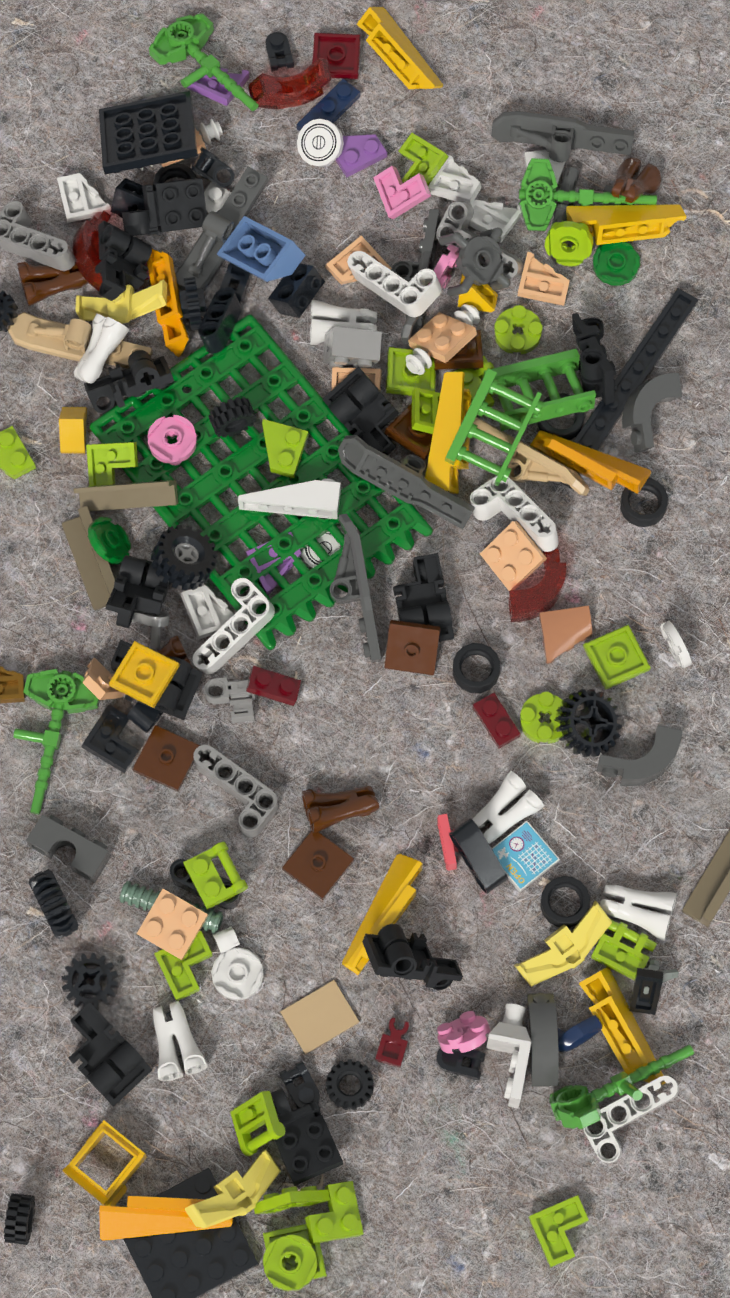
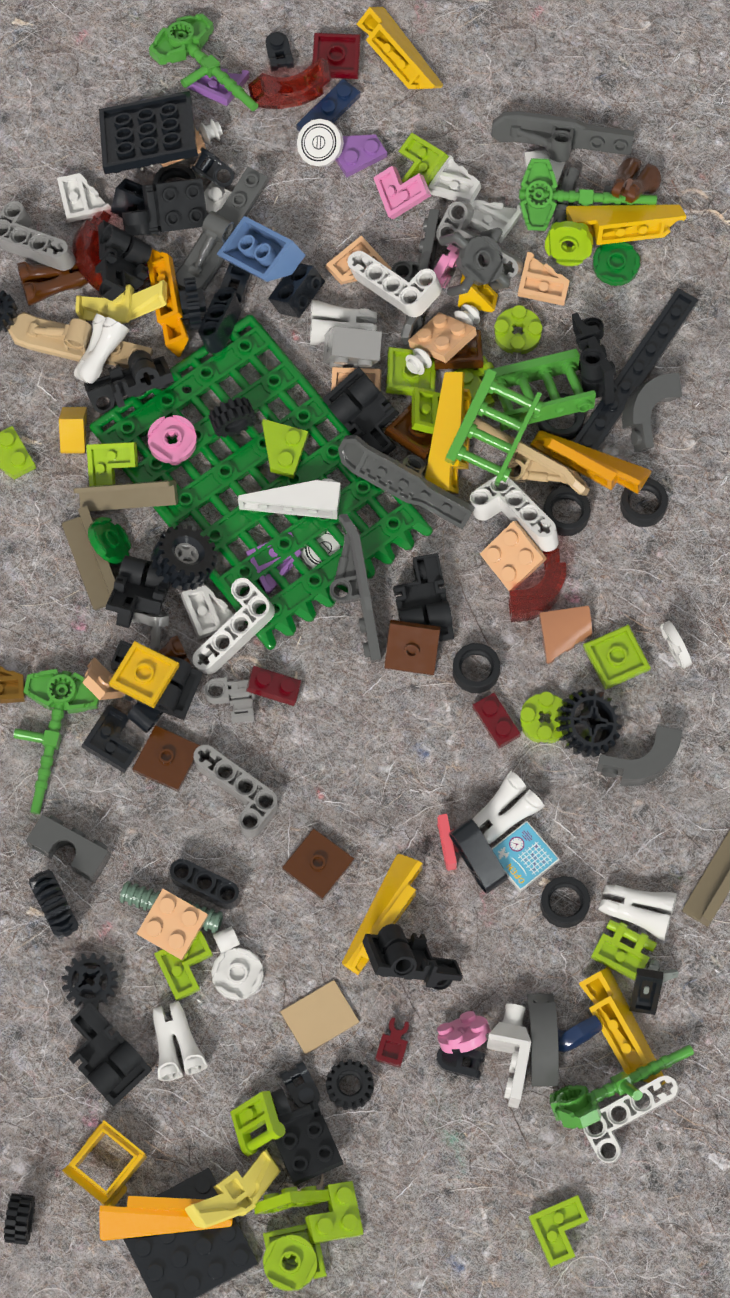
lime plate [183,841,248,909] -> none
reddish brown piece [302,786,380,834] -> none
light yellow plate [514,901,612,987] -> none
none -> black tyre [543,486,591,536]

